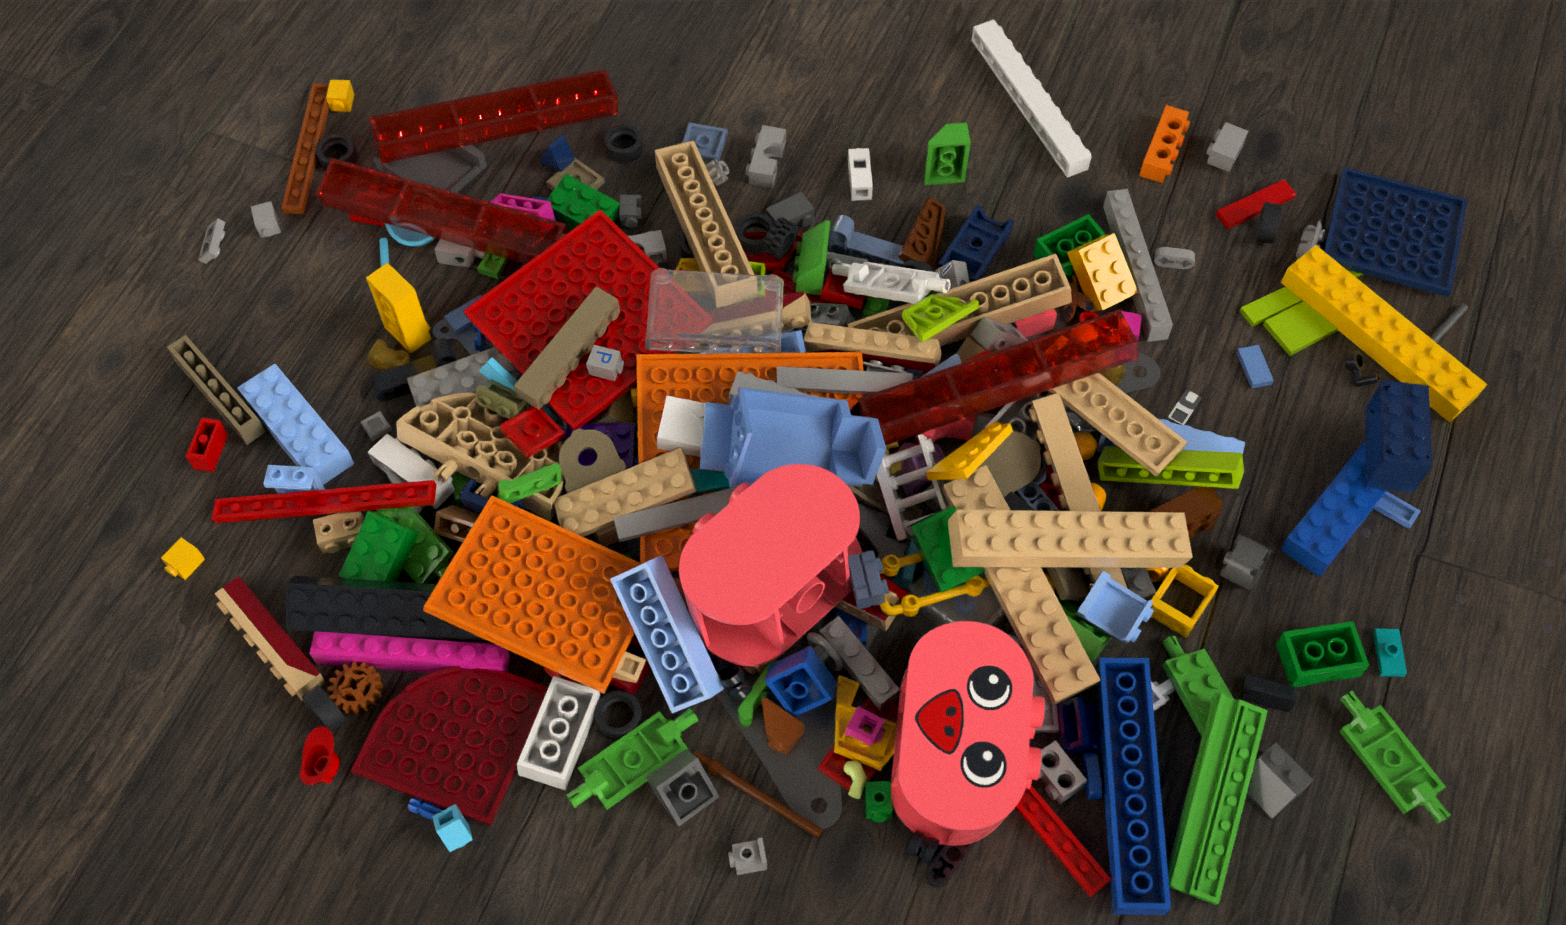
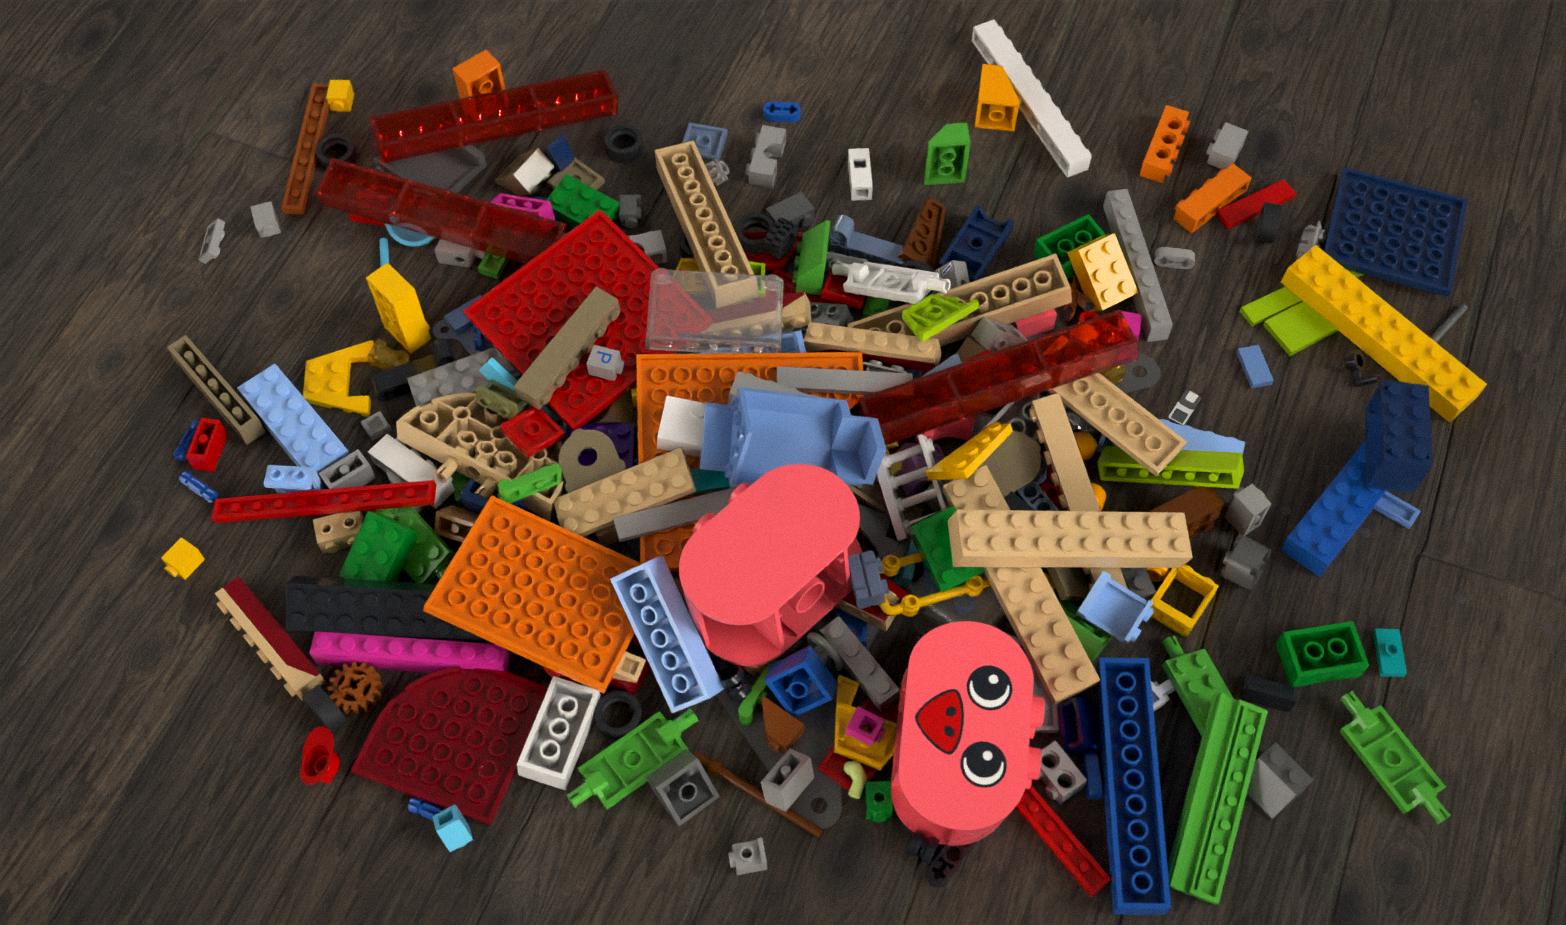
none -> blue axle [173,420,200,461]
none -> blue axle [179,471,219,503]
none -> yellow wing [303,340,375,417]
none -> light grey brick [318,449,376,489]
none -> orange brick [452,50,509,124]
none -> dark tan slope [495,148,554,196]
none -> light grey brick [761,749,814,812]
none -> blue beam [763,101,801,123]
none -> light orange slope [975,64,1019,131]
none -> orange brick [1173,163,1252,234]
none -> light grey brick [1224,484,1271,536]

